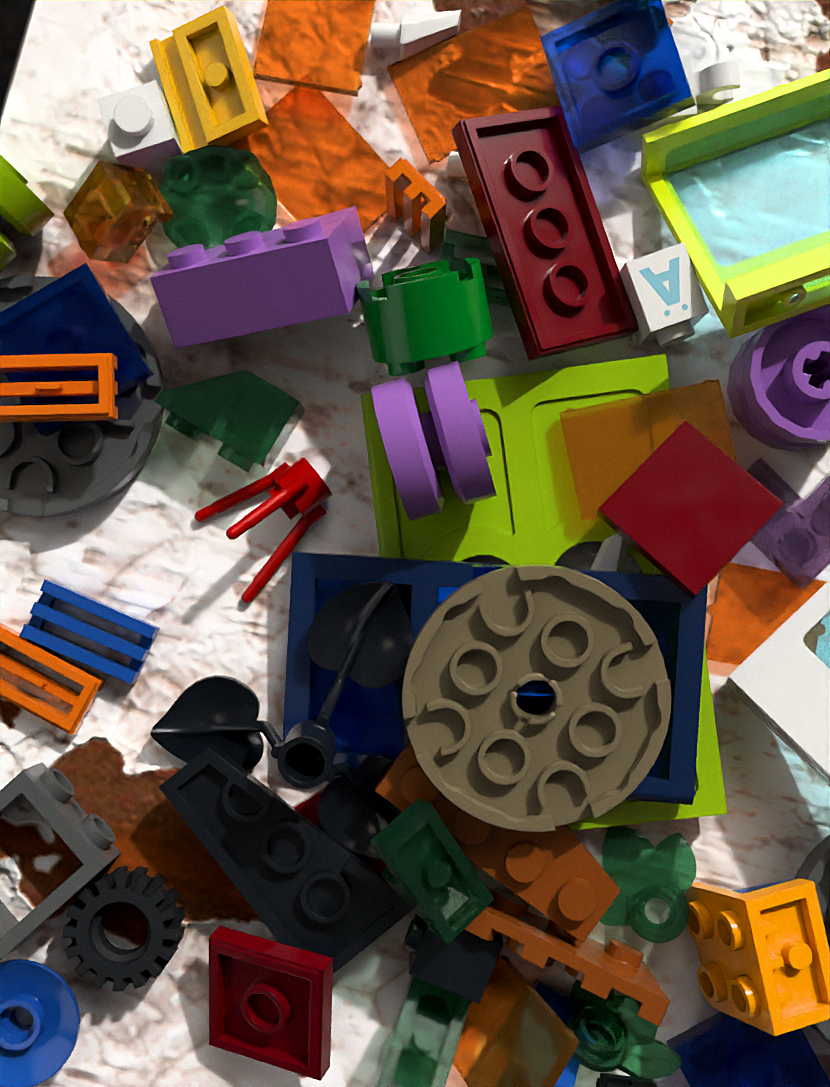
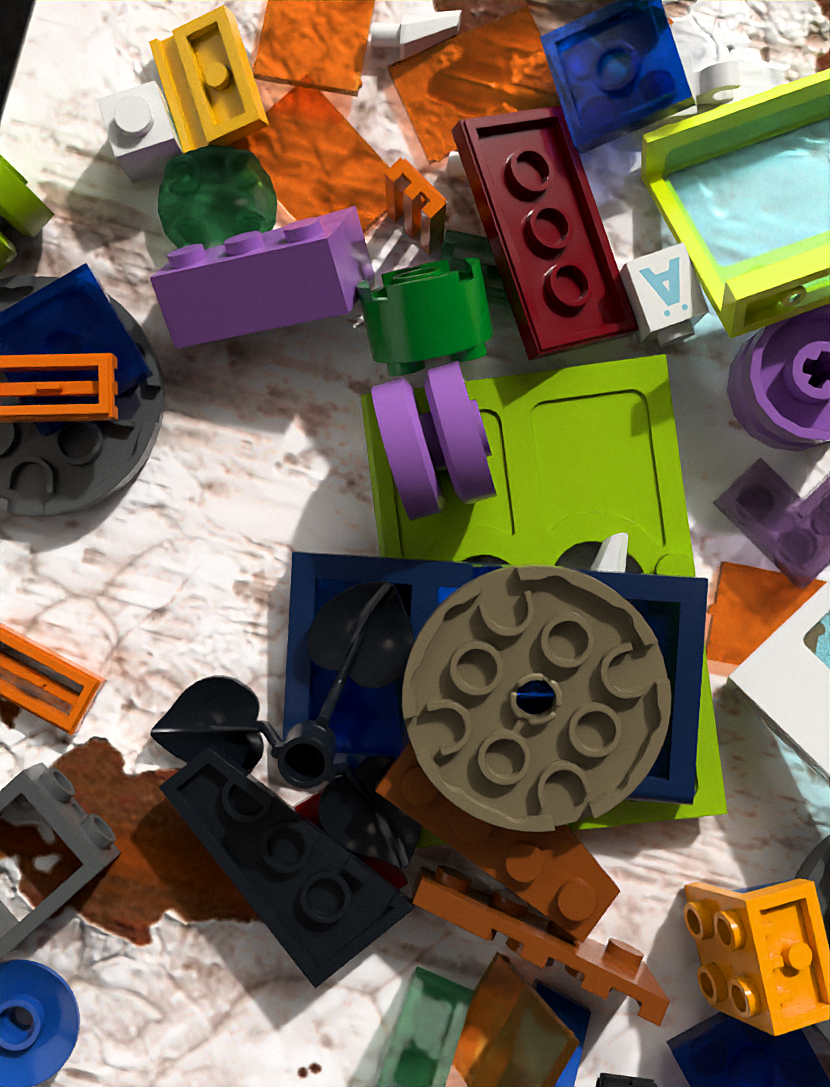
blue tile [19,579,160,684] -> none
clear orange brick [63,160,174,264] -> none
black tyre [63,866,186,991] -> none
clear green slope [154,370,305,473] -> none
red plant [194,457,332,604] -> none
dark red tile [209,926,333,1081] -> none
clear green slope [370,797,495,945] -> none
black brick [402,911,504,1004] -> none
clear orange piece [559,379,738,521] -> none
clear green plate [564,979,683,1082] -> none
dark red tile [597,420,784,600] -> none
clear green plate [599,825,697,943] -> none

